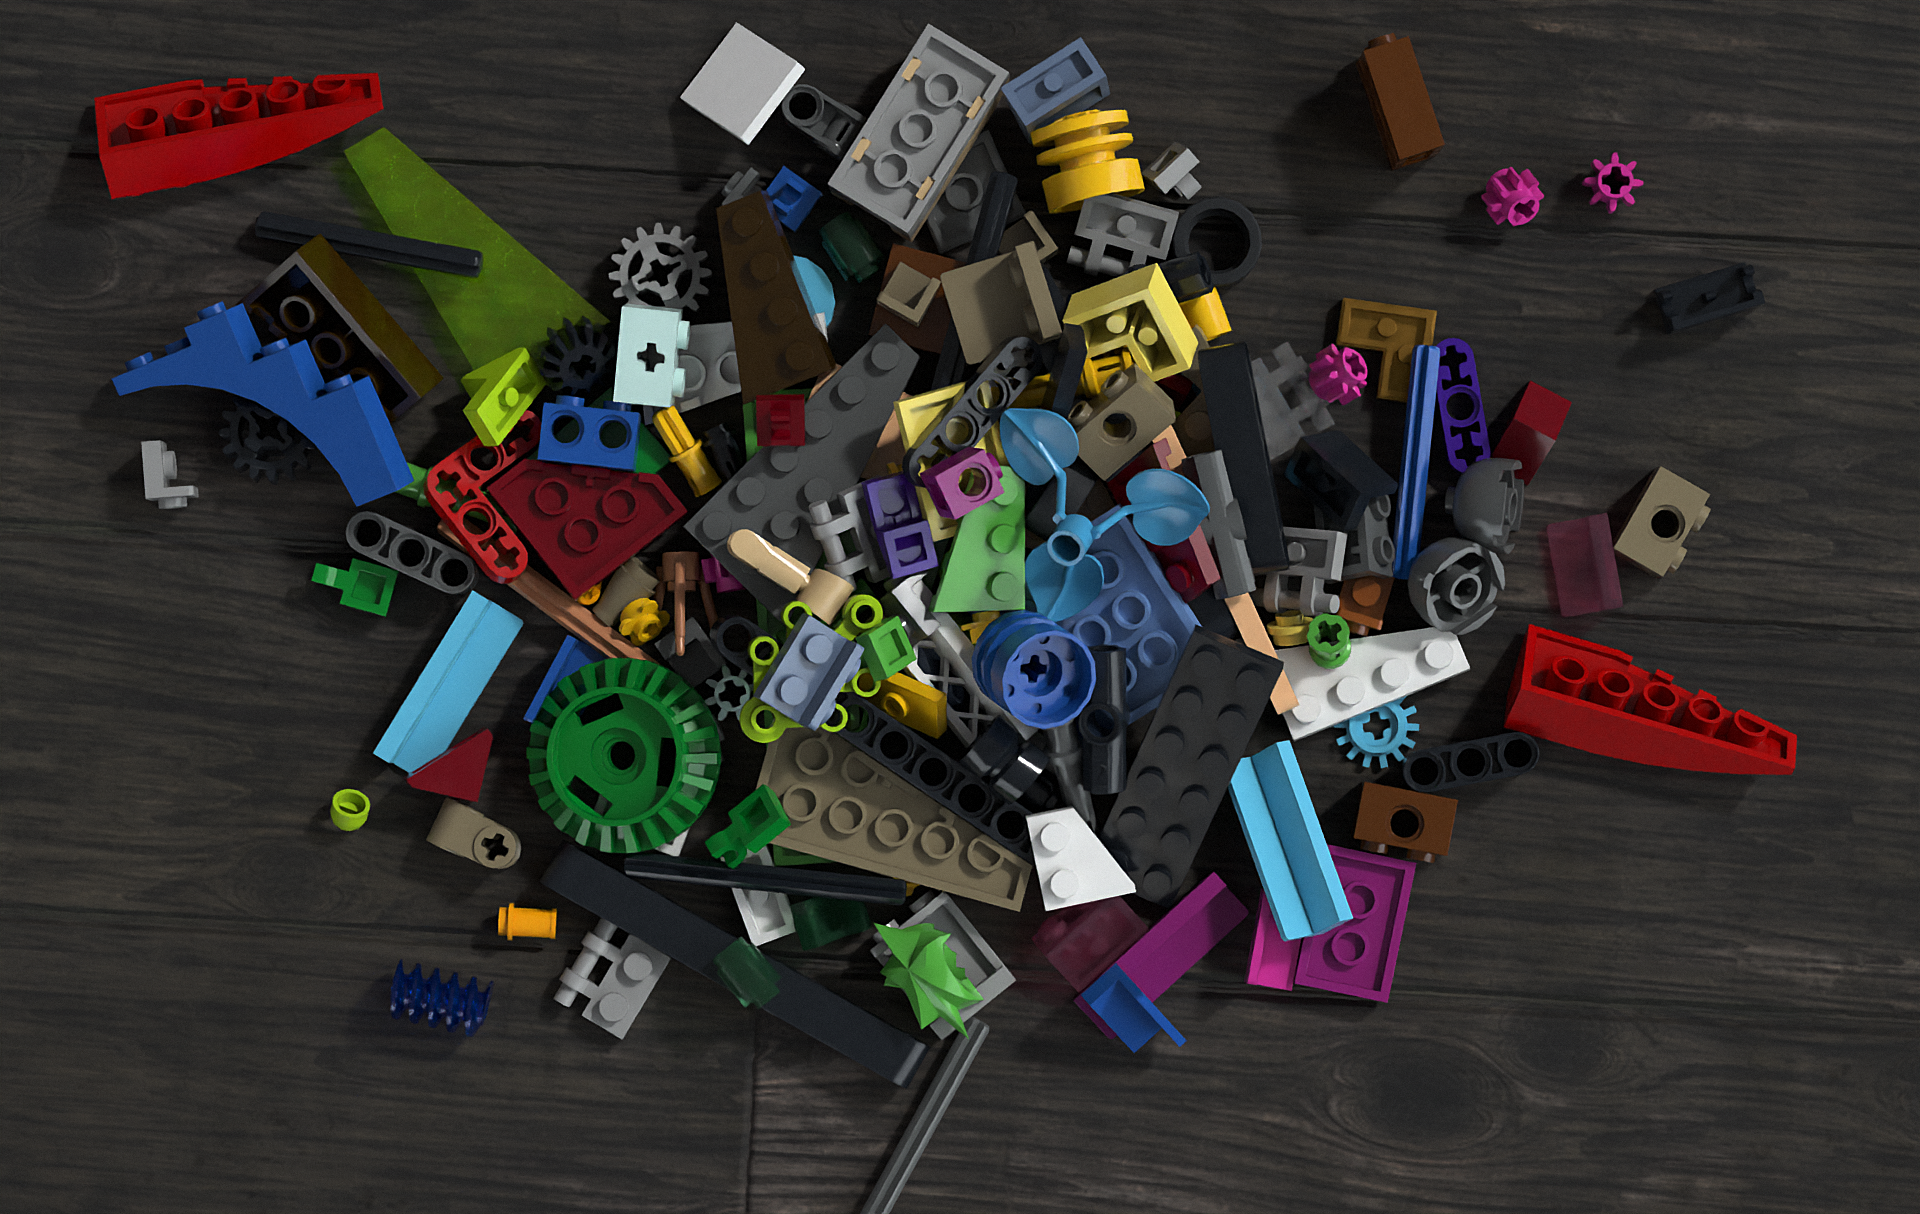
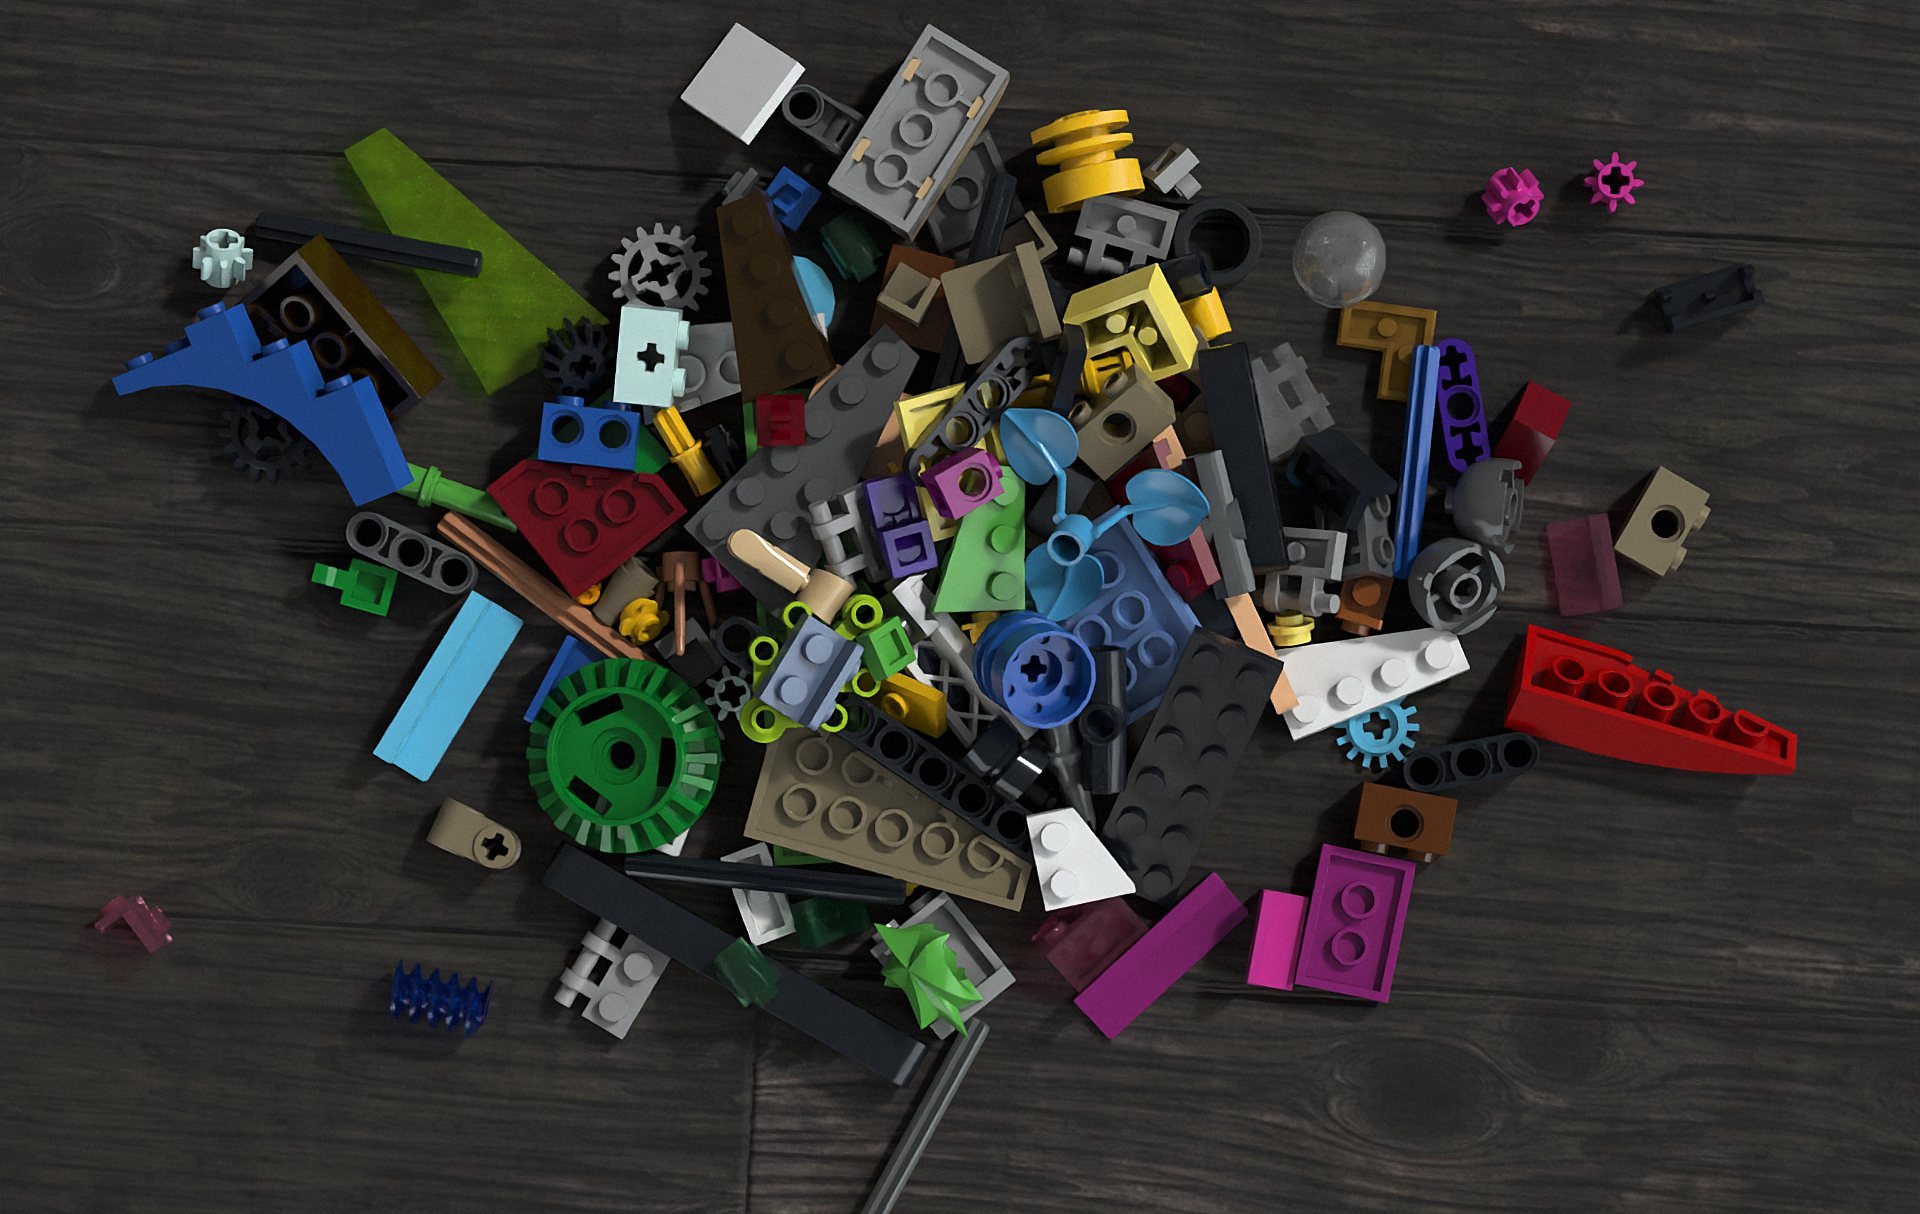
red wedge [94,73,384,199] -> none
light grey bracket [141,440,198,509] -> none
lime hinge [330,789,370,831] -> none
dark red slope [403,727,493,802] -> none
red beam [423,410,542,584] -> none
lime slope [461,348,547,446] -> none
light orange pin [498,903,557,941] -> none
green plate [705,784,791,869] -> none
sand blue tile [1001,37,1110,144] -> none
blue panel [1081,963,1187,1053] -> none
medium azure panel [1228,740,1353,942] -> none
bright green bush [1307,613,1351,669] -> none
dark pink gear [1309,344,1368,406] -> none
reddish brown brick [1356,33,1445,171] -> none
none -> clear pink bracket [95,894,173,954]
none -> light aqua gear [193,229,253,288]
none -> clear cylinder [1292,211,1386,308]

